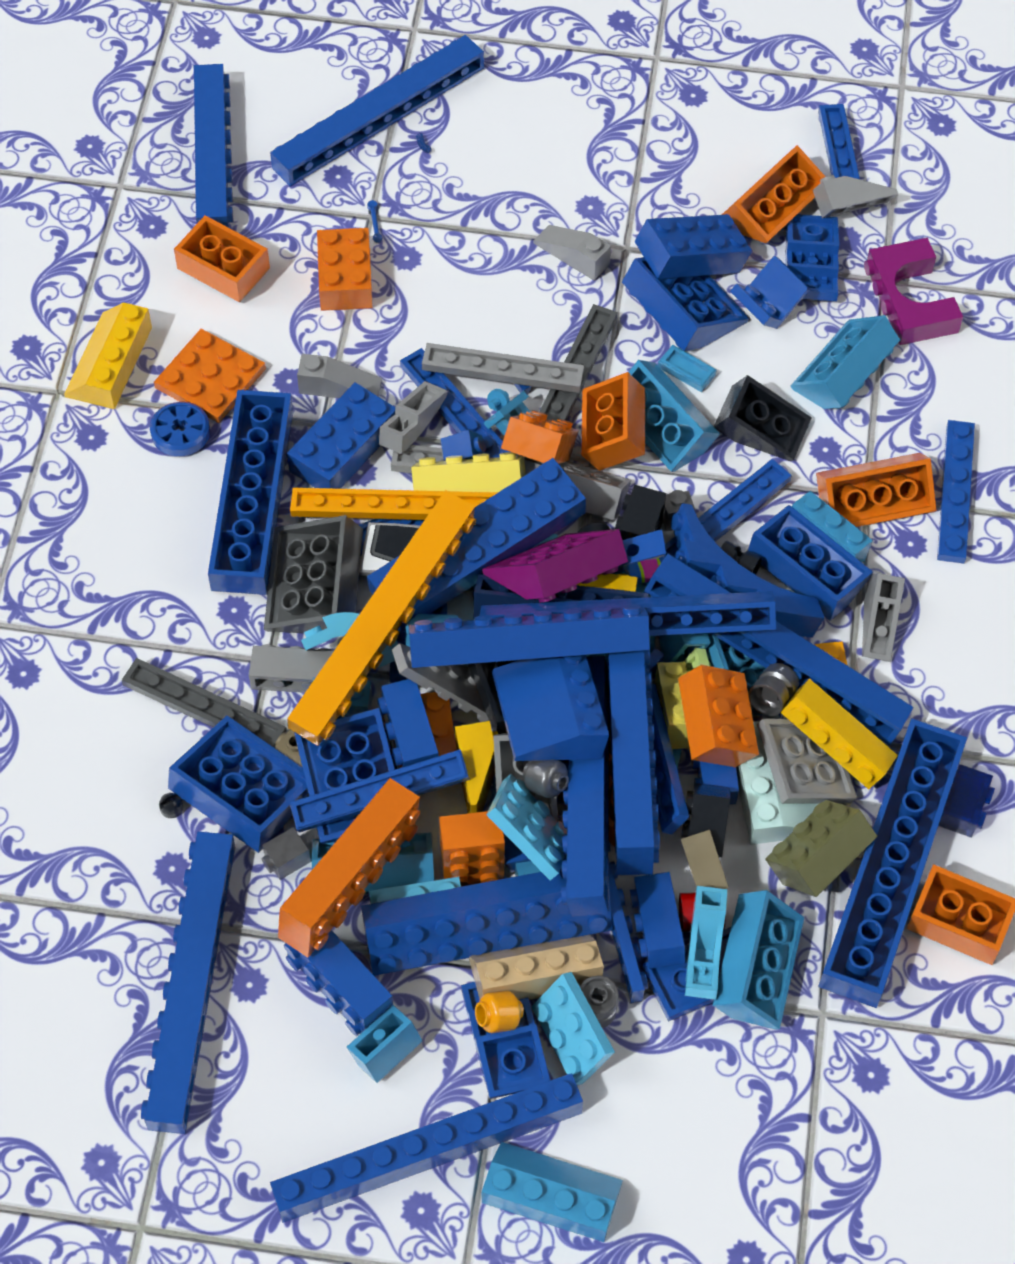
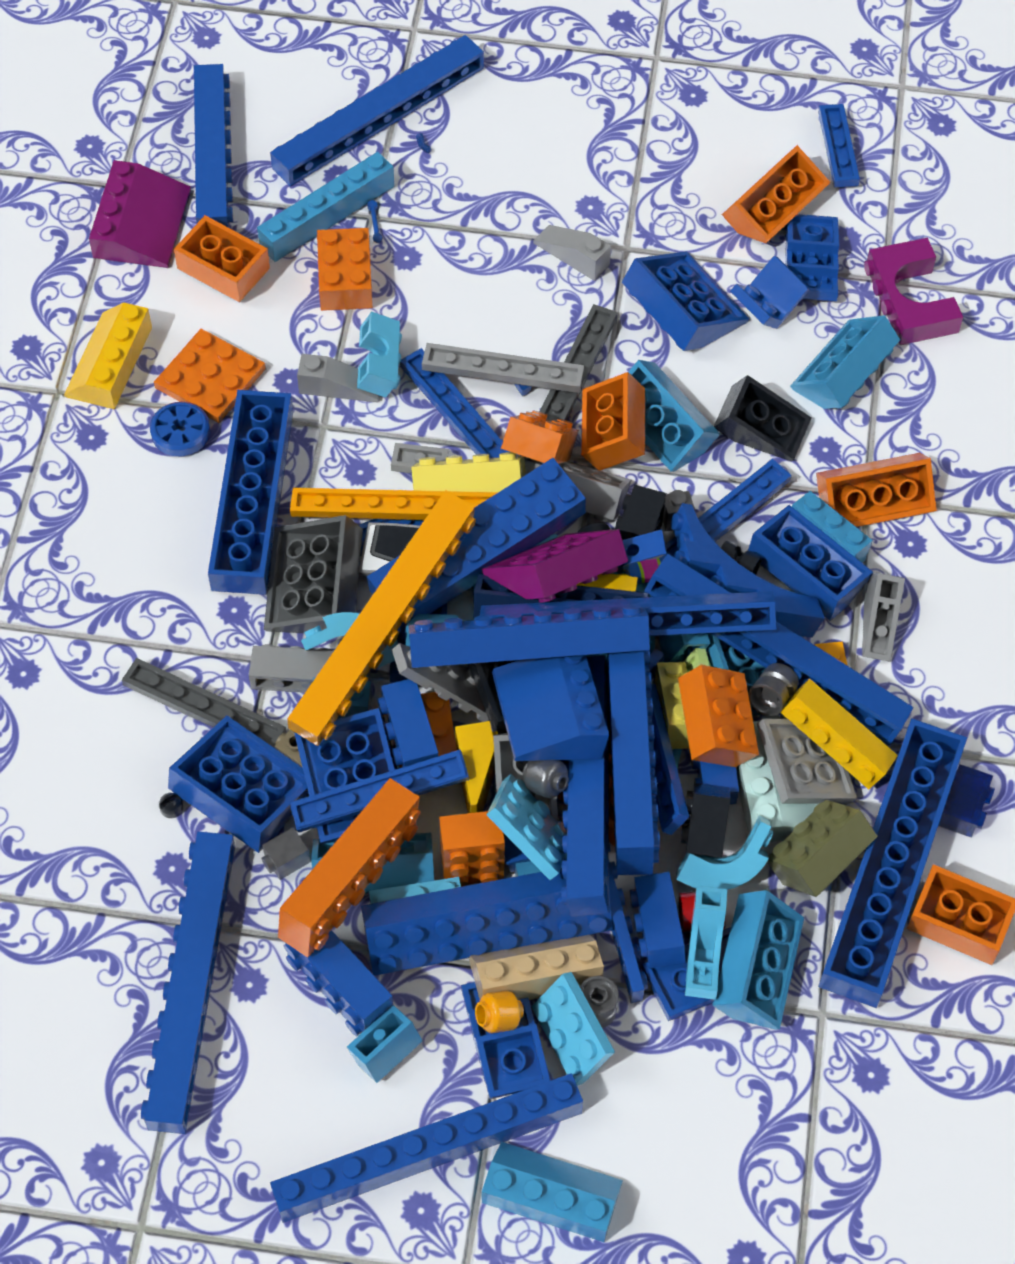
blue brick [287,382,395,489] -> none
light grey slope [379,381,447,454] -> none
blue brick [441,430,486,461] -> none
dark azure hips [484,389,530,436] -> none
blue brick [634,214,752,279] -> none
dark azure tile [658,345,717,392] -> none
dark tan tile [681,830,729,889] -> none
light grey slope [813,175,898,218] -> none
blue plate [937,420,975,564] -> none
none -> magenta slope [89,160,191,268]
none -> dark azure brick [257,152,395,262]
none -> medium azure arch [357,311,402,398]
none -> medium azure arch [676,815,773,890]

